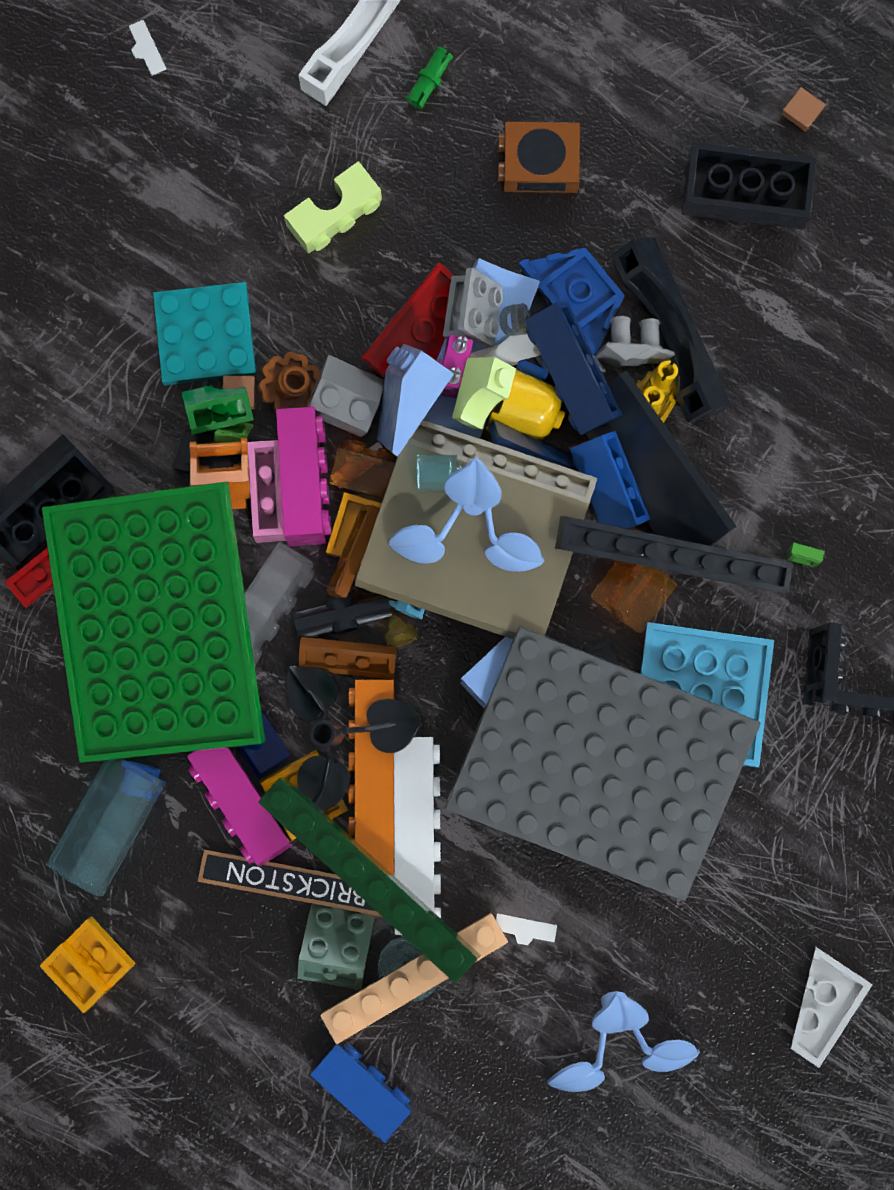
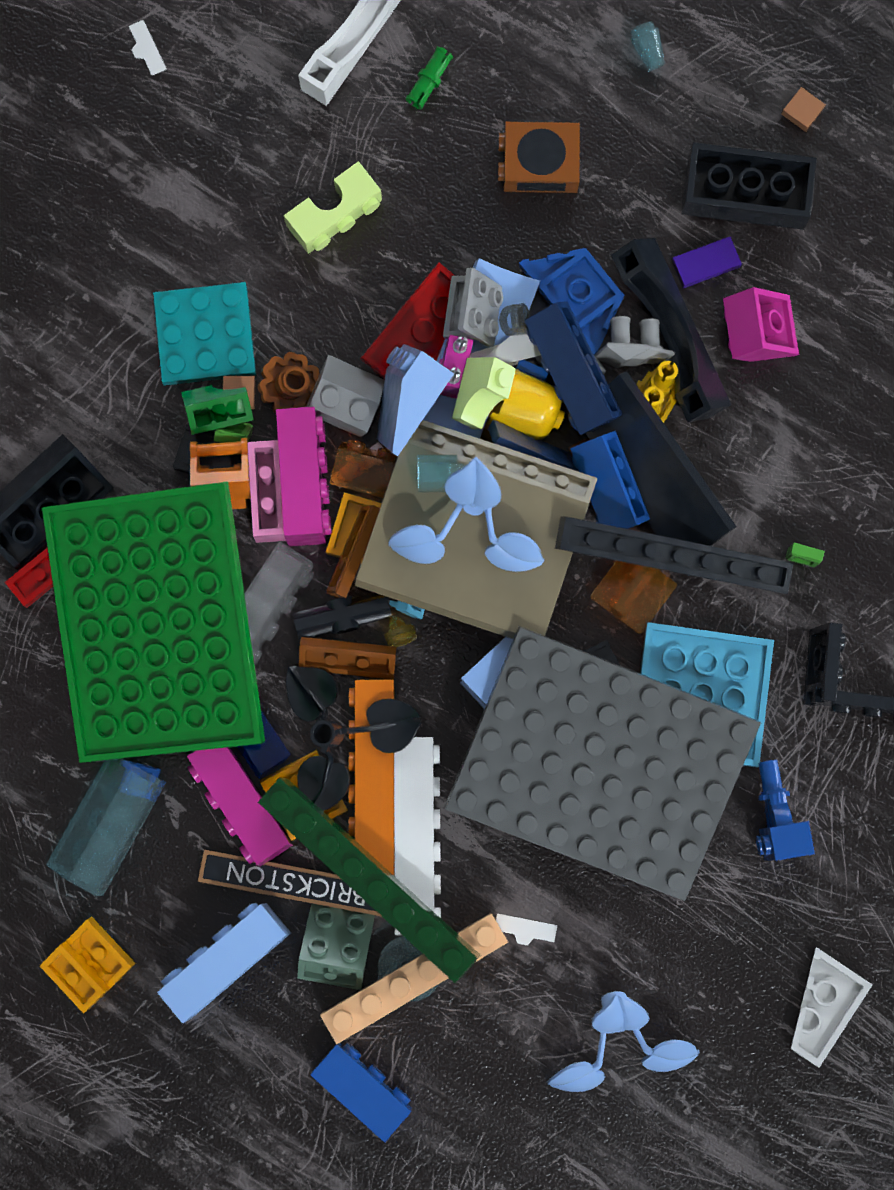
none -> light blue brick [157,903,291,1024]
none -> clear light blue cone [630,22,666,71]
none -> dark purple tile [672,237,742,289]
none -> dark pink slope [723,287,799,362]
none -> blue brick [756,760,815,861]

